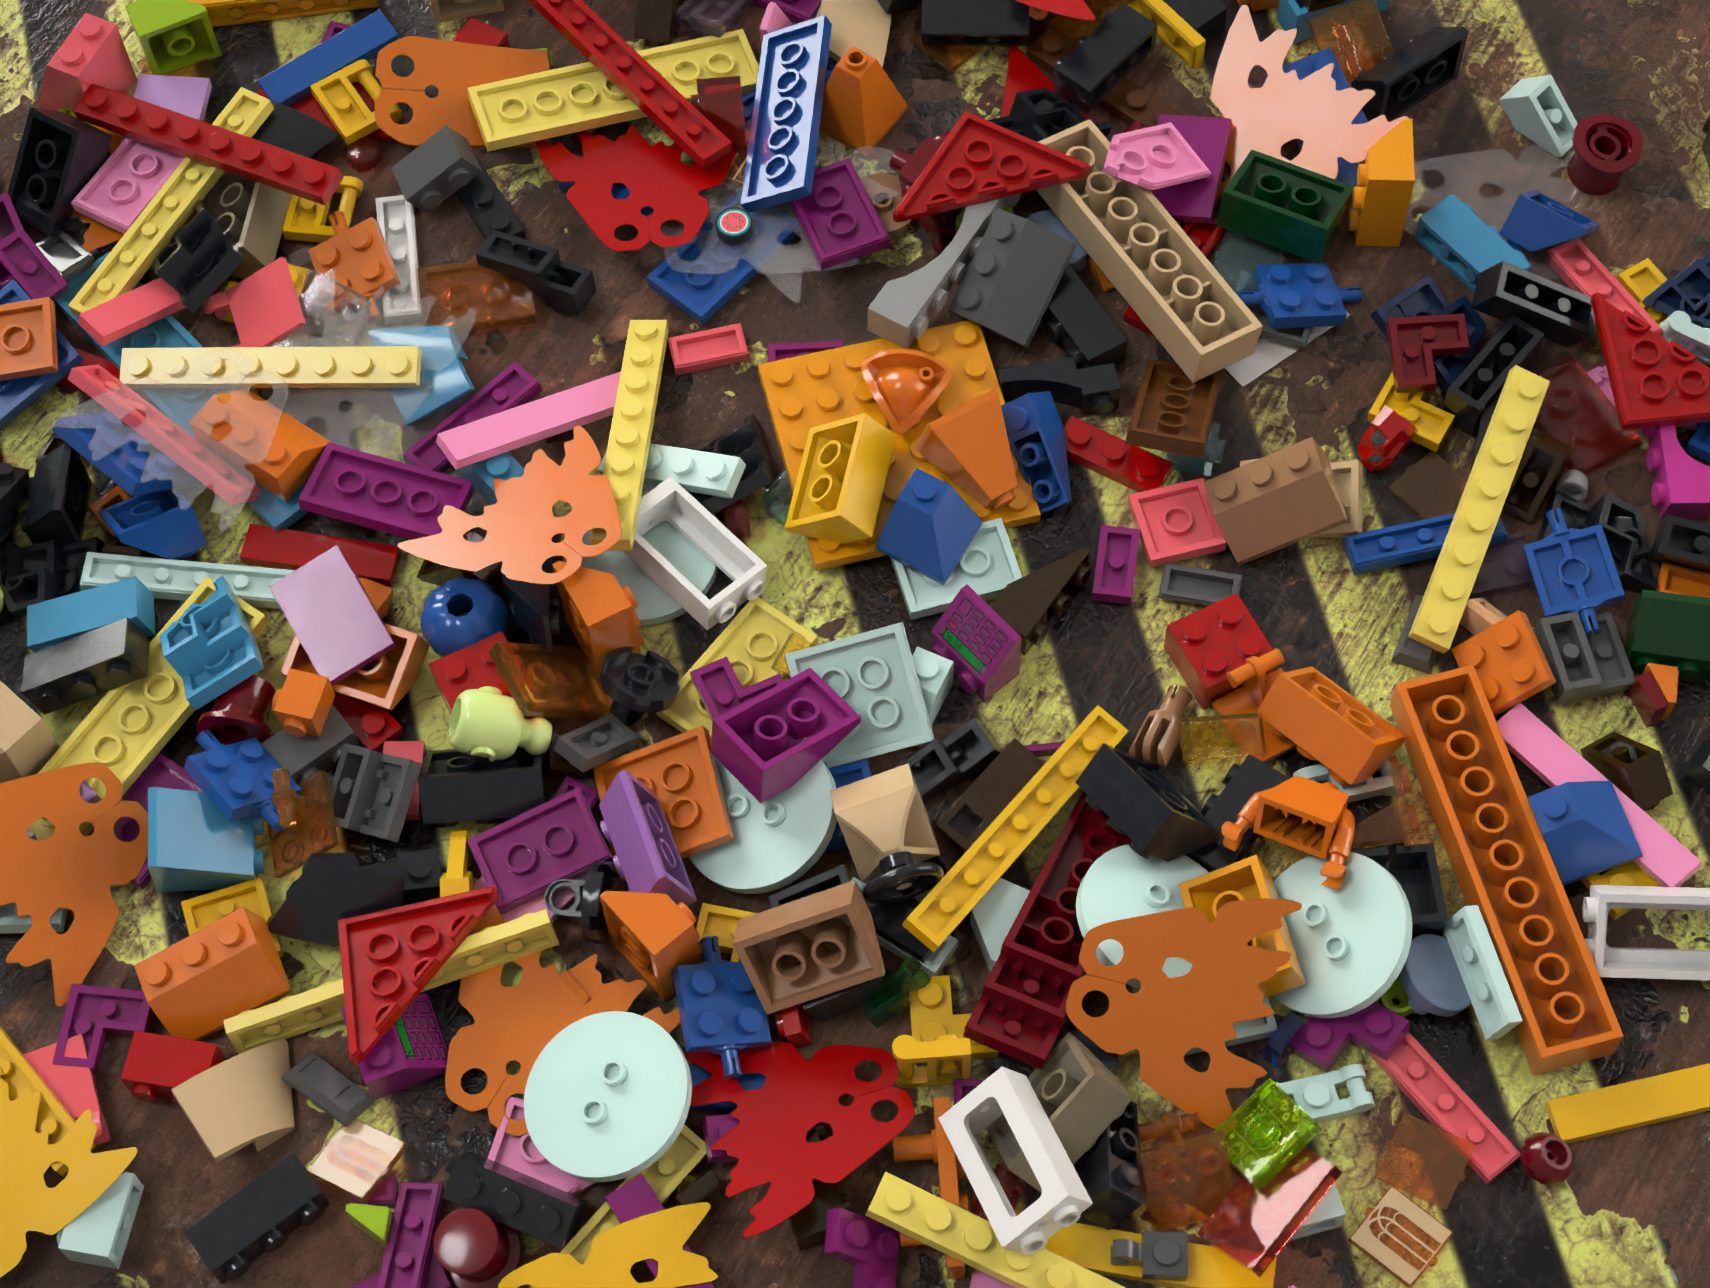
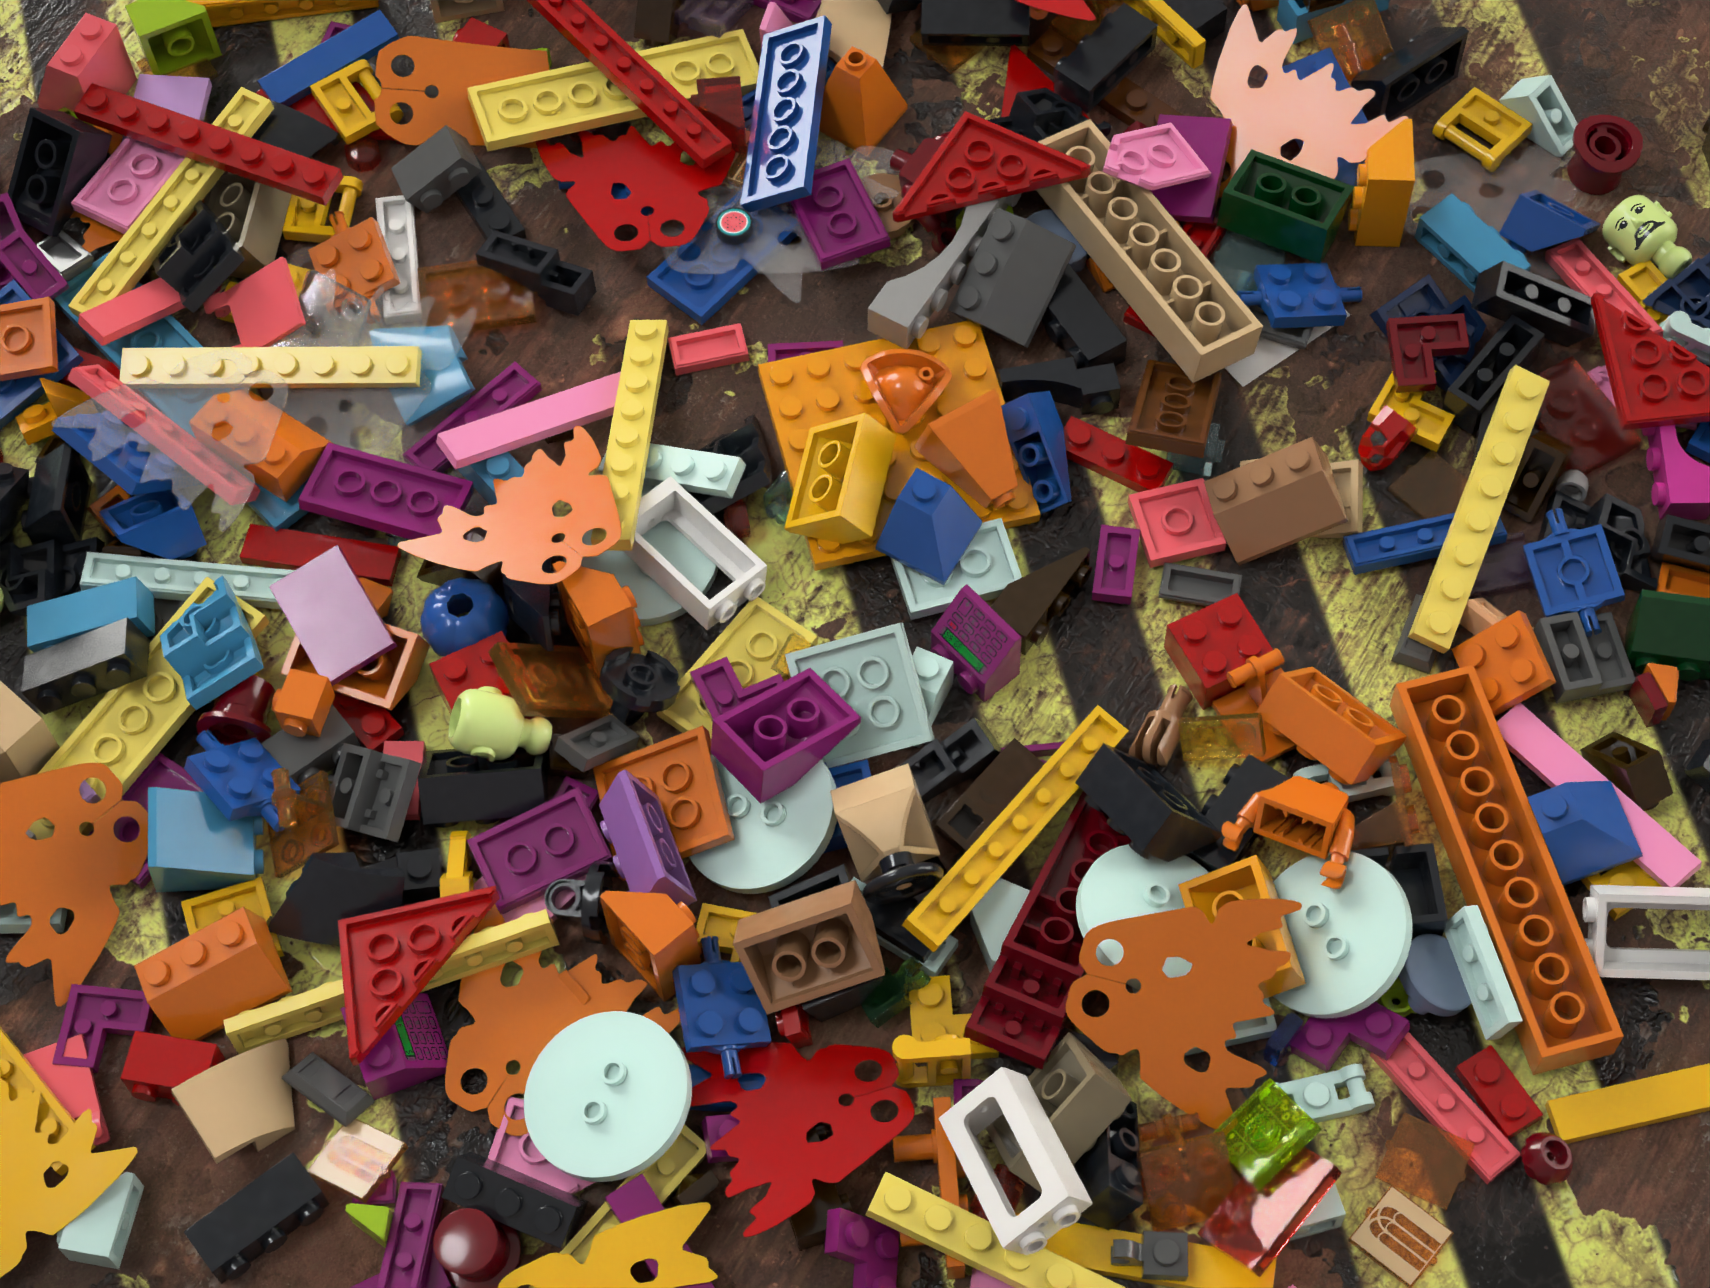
none -> light orange slope [15,378,98,445]
none -> yellow plate [1432,87,1532,172]
none -> red plate [1454,1045,1543,1140]
none -> yellowish green piece [1602,195,1693,280]

